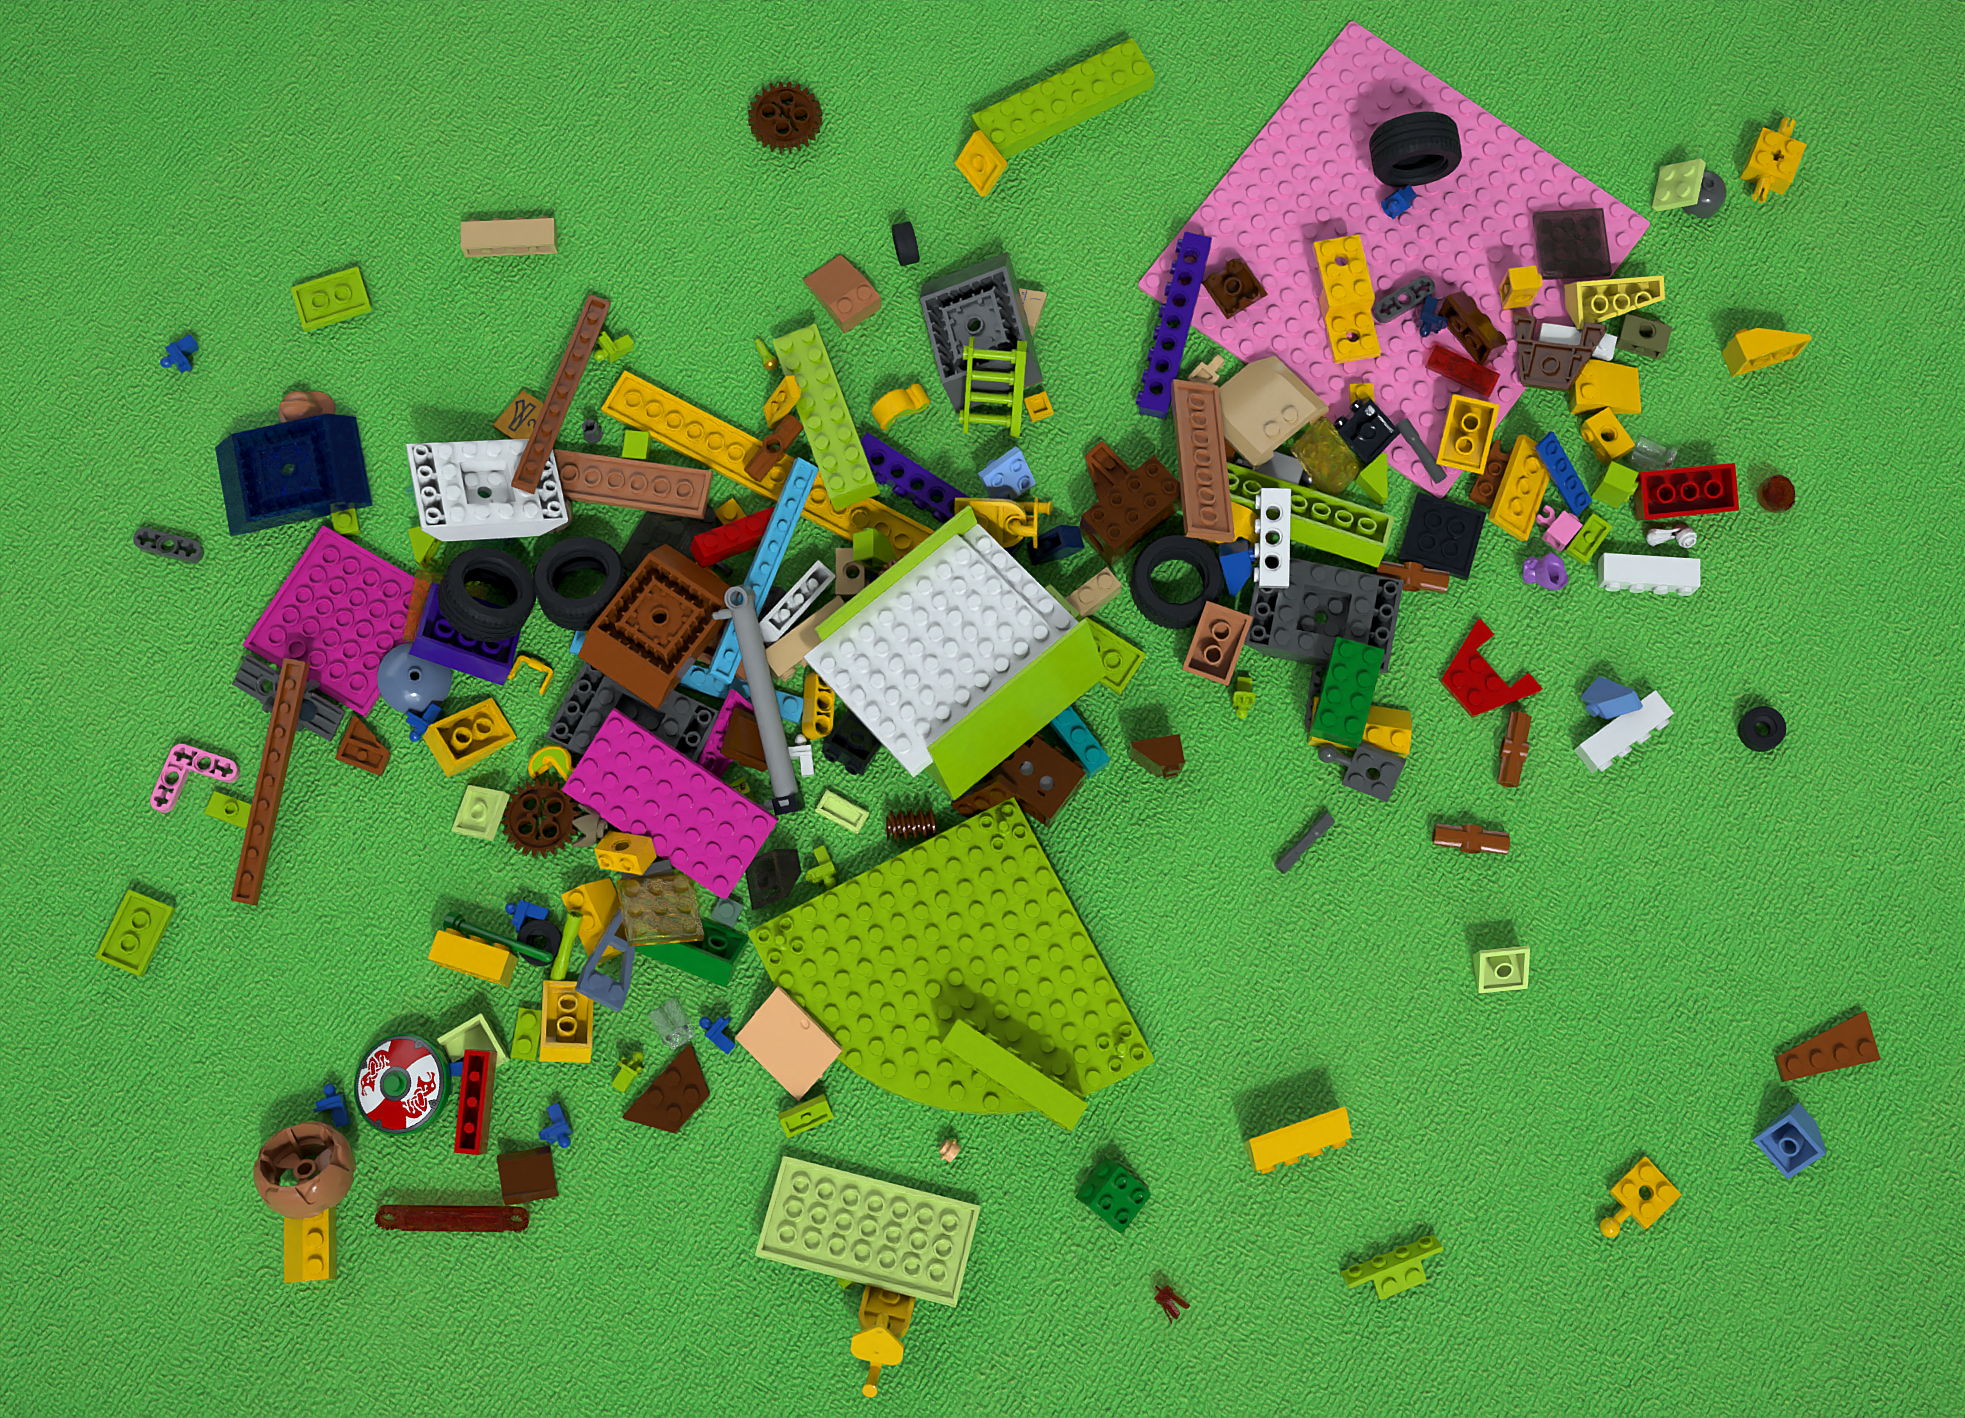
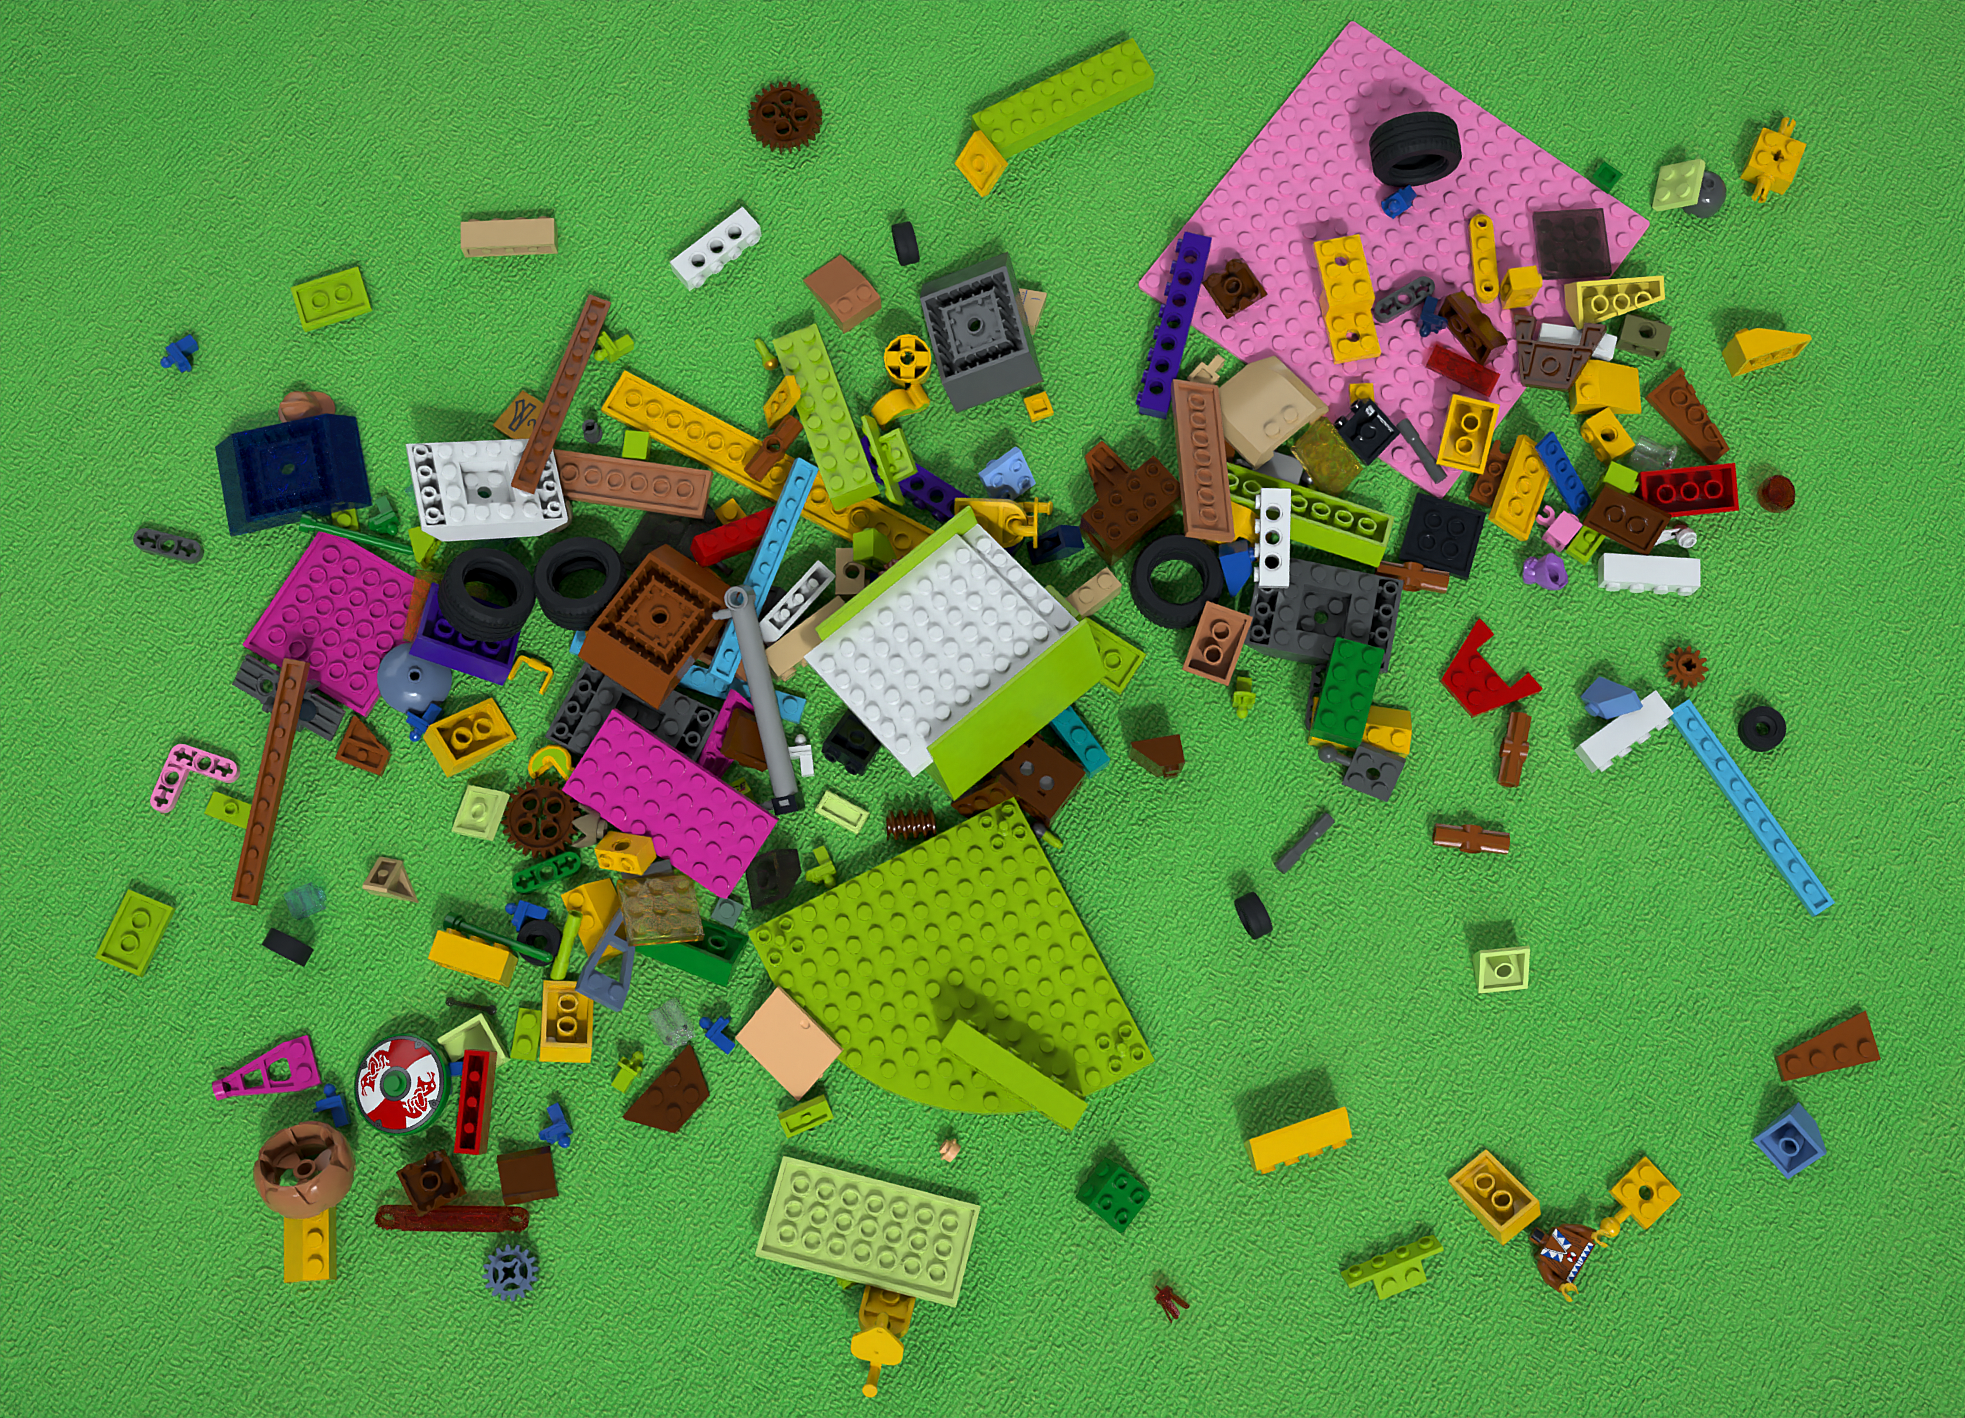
yellow beam [802,671,835,741] -> none
lime fence [959,337,1027,438] -> none
lime slope [1355,453,1388,506] -> none
none -> dark pink plate [212,1035,322,1101]
none -> black tyre [262,928,314,967]
none -> clear light blue brick [283,882,327,920]
none -> green piece [299,512,414,555]
none -> tan slope [363,856,419,903]
none -> green piece [367,495,401,536]
none -> reddish brown slope [396,1148,467,1217]
none -> clear smoke hinge [445,997,497,1015]
none -> sand blue gear [482,1244,540,1301]
none -> green beam [512,852,582,895]
none -> white brick [670,207,762,291]
none -> lime bracket [861,415,918,506]
none -> yellow cylinder [884,334,932,389]
none -> piece [1030,821,1063,850]
none -> black tyre [1234,892,1273,940]
none -> yellow slope [1448,1149,1541,1246]
none -> yellow plate [1468,214,1499,304]
none -> torso [1528,1223,1612,1302]
none -> reddish brown plate [1582,482,1672,556]
none -> green plate [1589,161,1623,194]
none -> dark orange wing [1645,367,1730,465]
none -> dark orange gear [1663,646,1709,690]
none -> medium azure plate [1669,699,1835,917]

